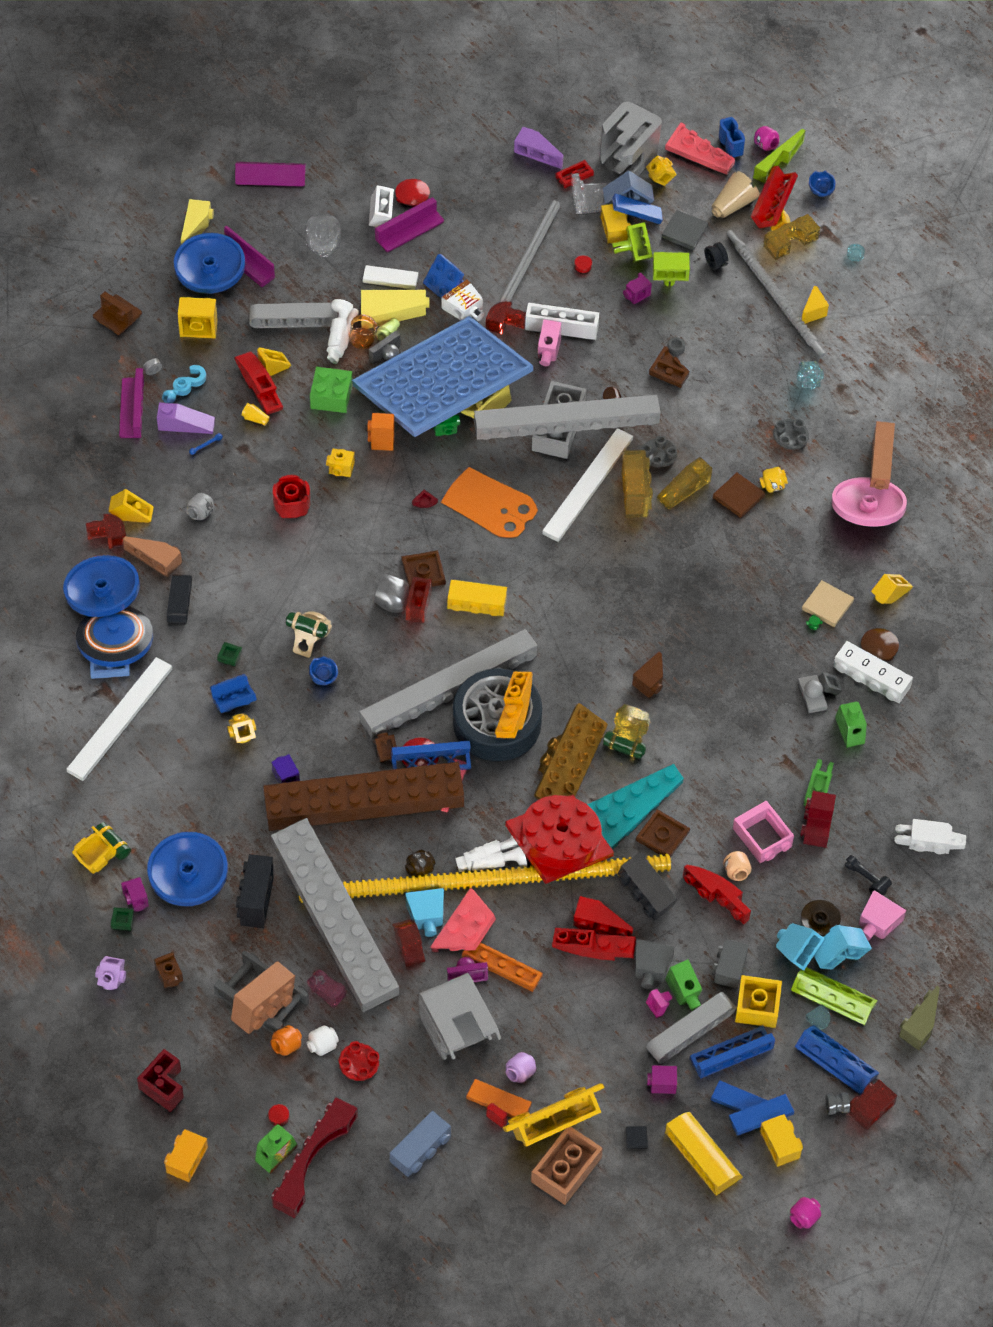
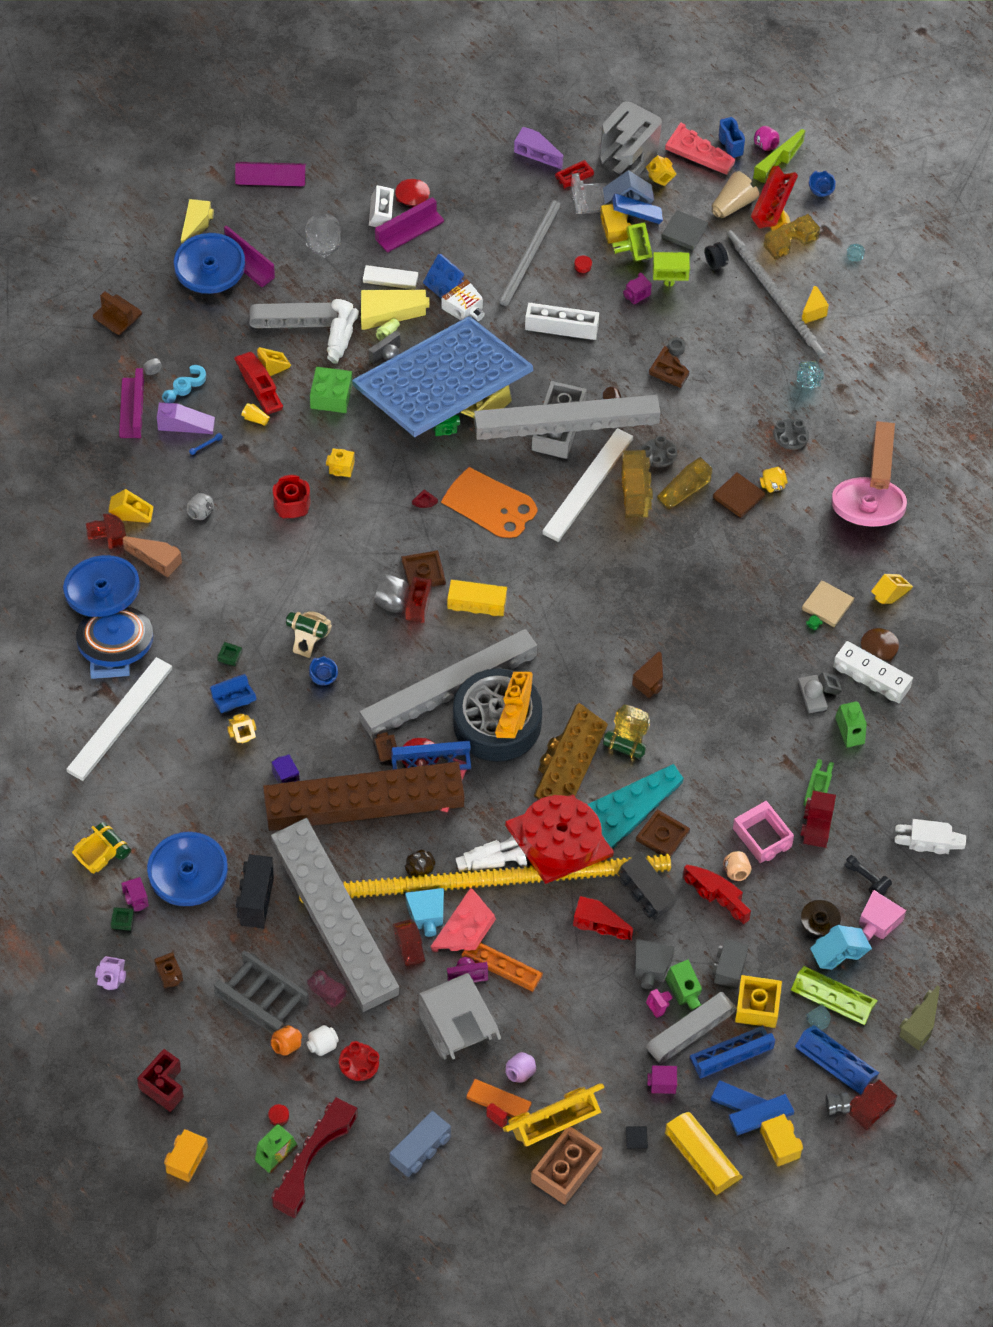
black beam [167,574,192,624] -> none
yellow brick [178,297,218,338] -> none
nougat brick [231,961,295,1034] -> none
clear orange helmet [349,314,377,349] -> none
orange brick [368,413,394,451] -> none
clear red brick [485,301,526,335] -> none
bright pink torso [538,319,561,366] -> none
red slope [552,928,636,961] -> none
medium azure torso [776,923,825,971] -> none
dark pink head [790,1197,821,1229] -> none

